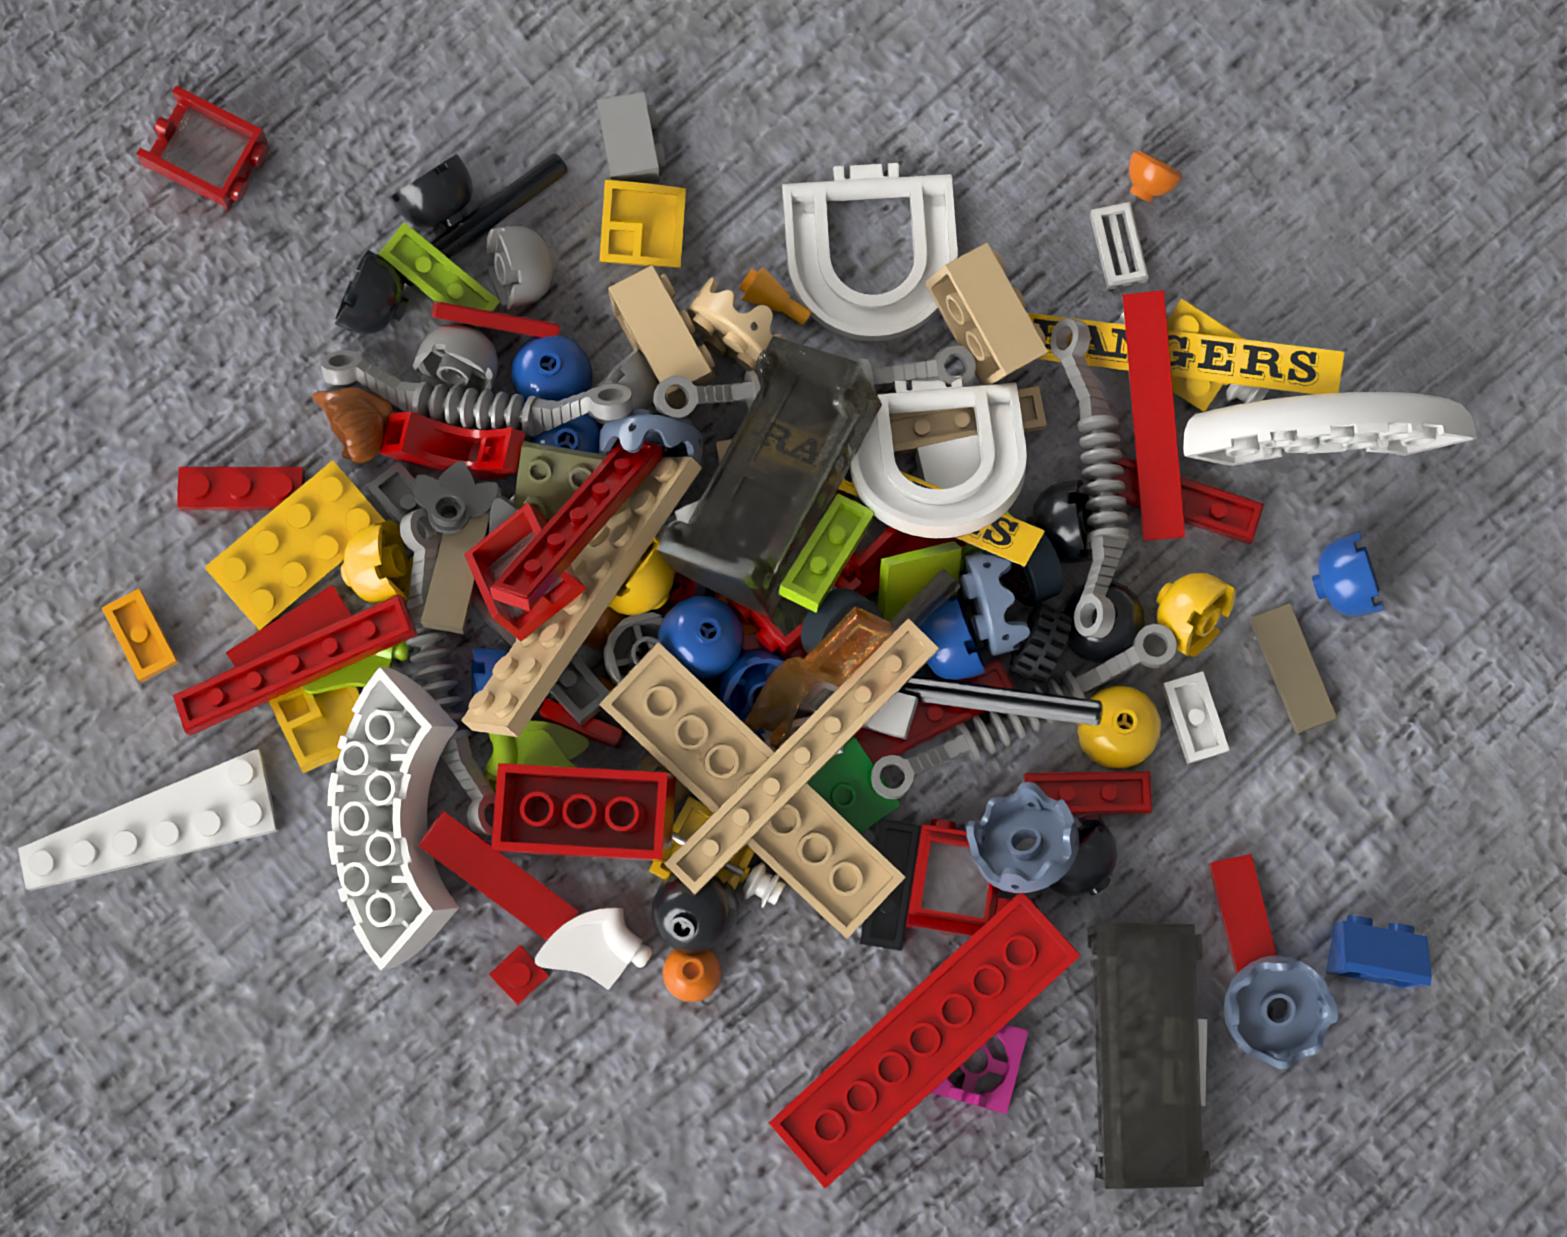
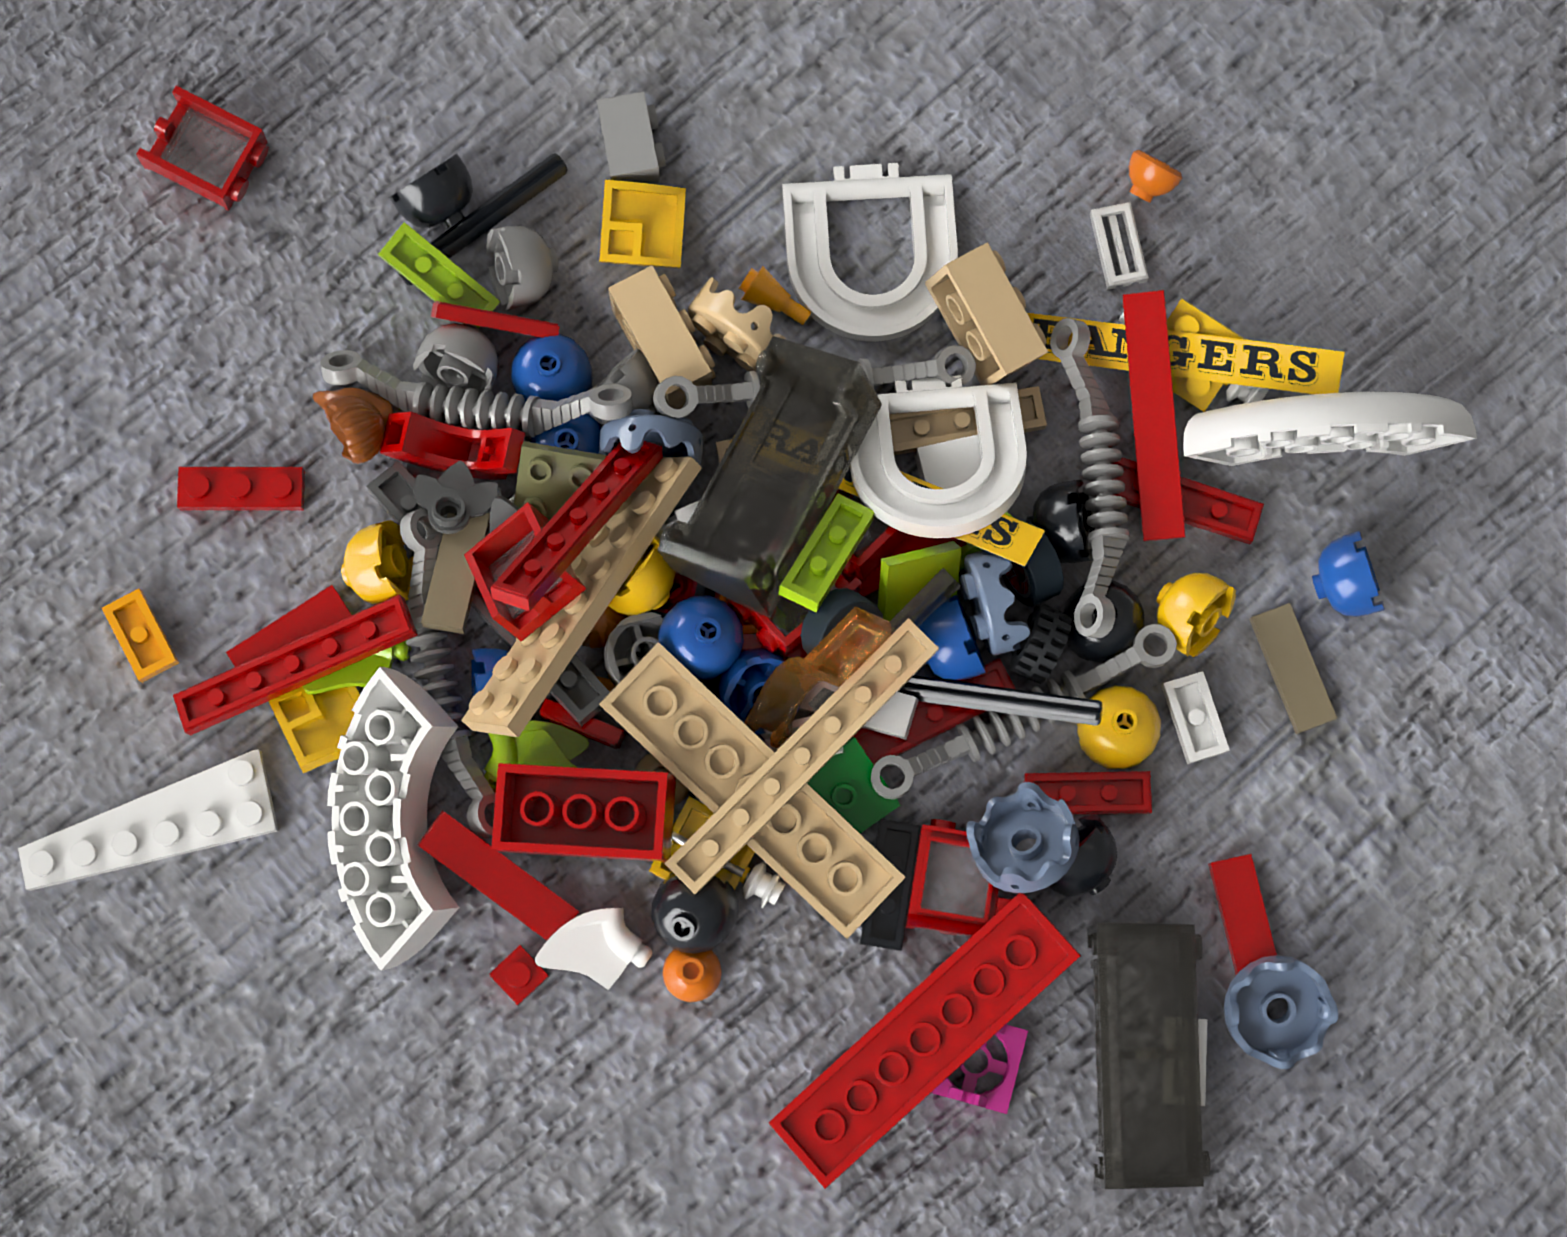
yellow plate [204,460,385,631] -> none
black cylinder [334,249,409,335] -> none
blue slope [1326,915,1432,989] -> none

